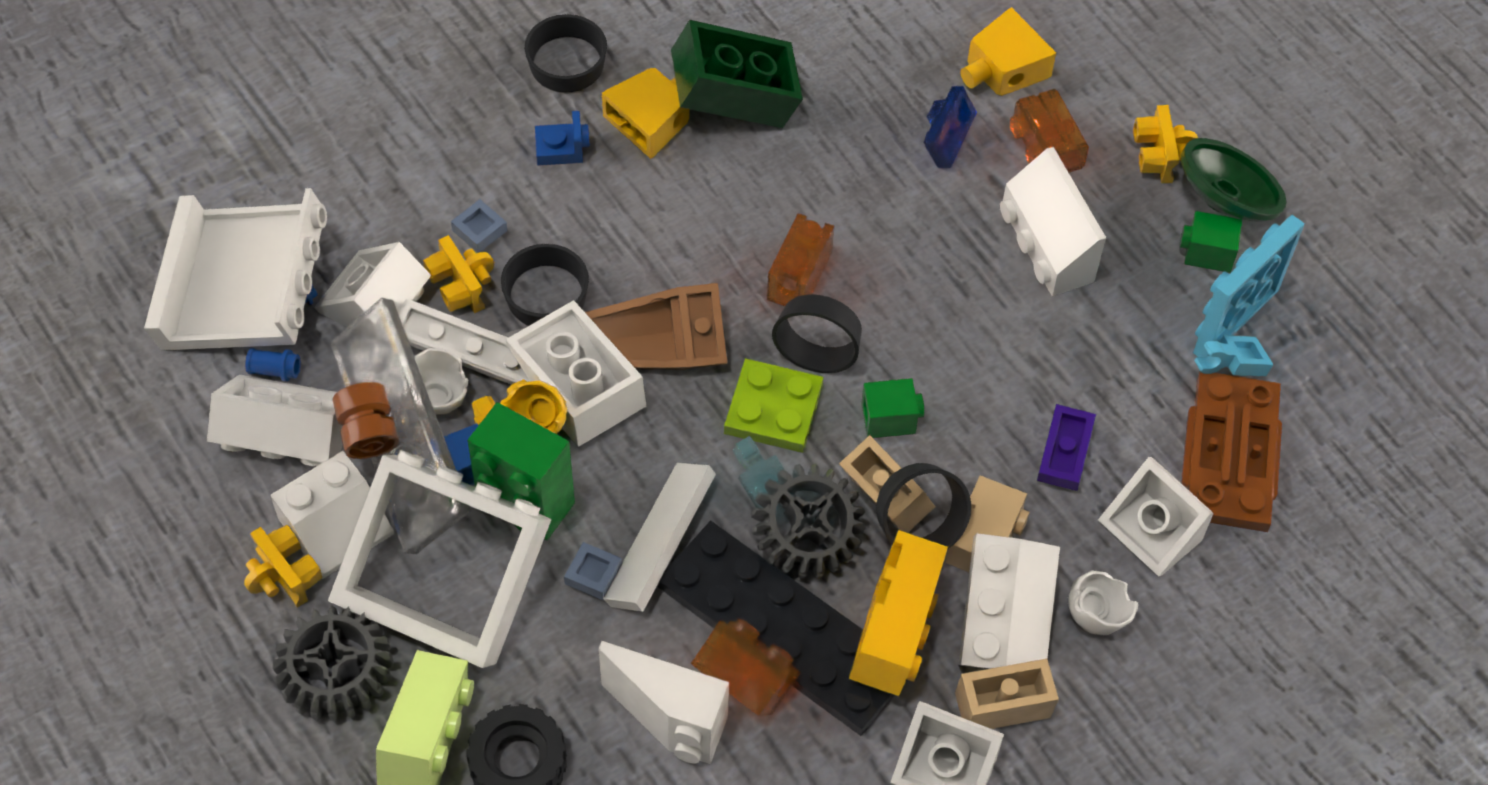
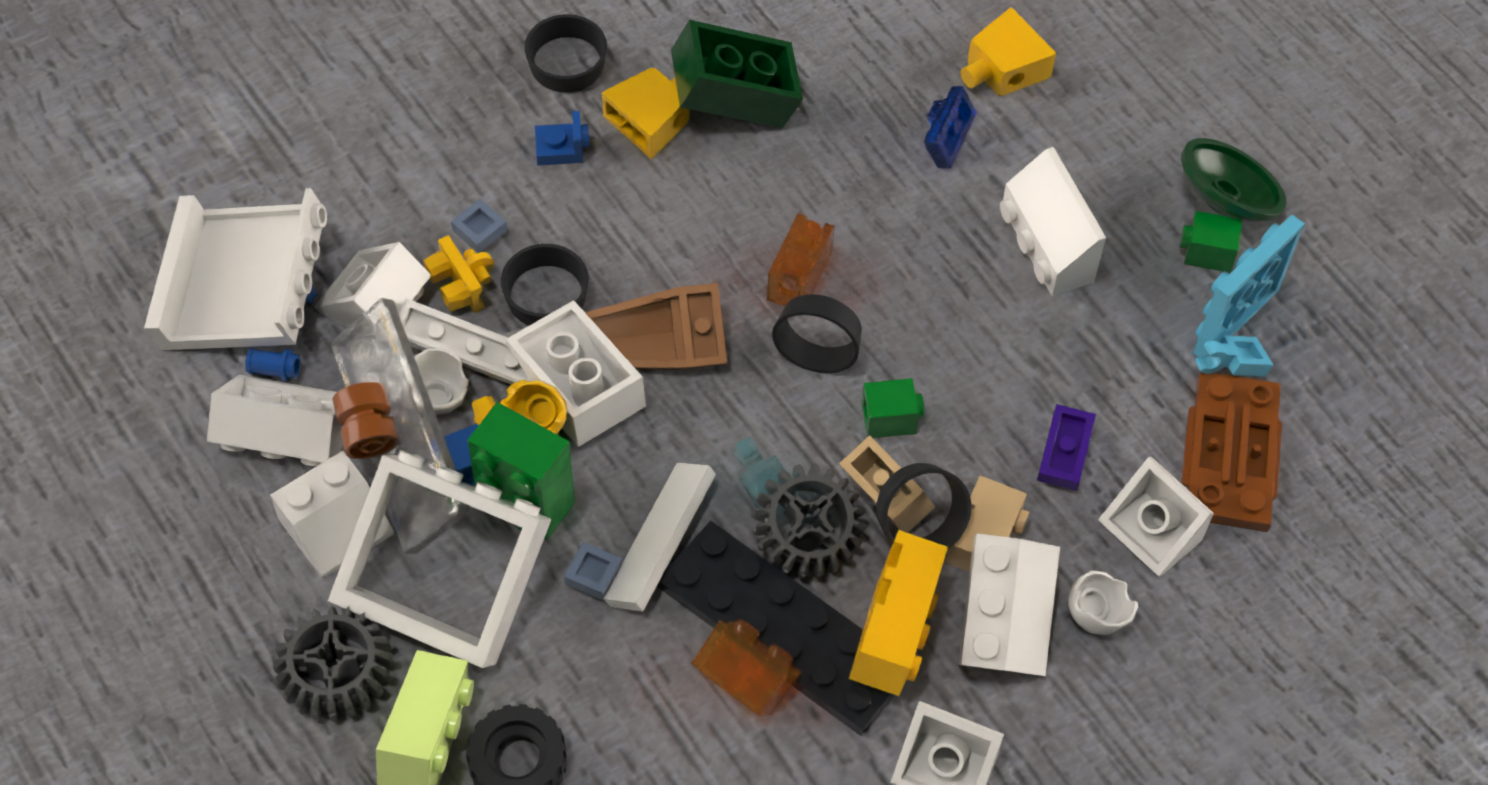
yellow hips [244,525,323,608] -> none
white slope [599,641,729,764] -> none
lime plate [724,358,824,453] -> none
tan brick [955,658,1059,729] -> none
clear orange brick [1010,89,1089,173] -> none
yellow hips [1133,105,1198,183] -> none

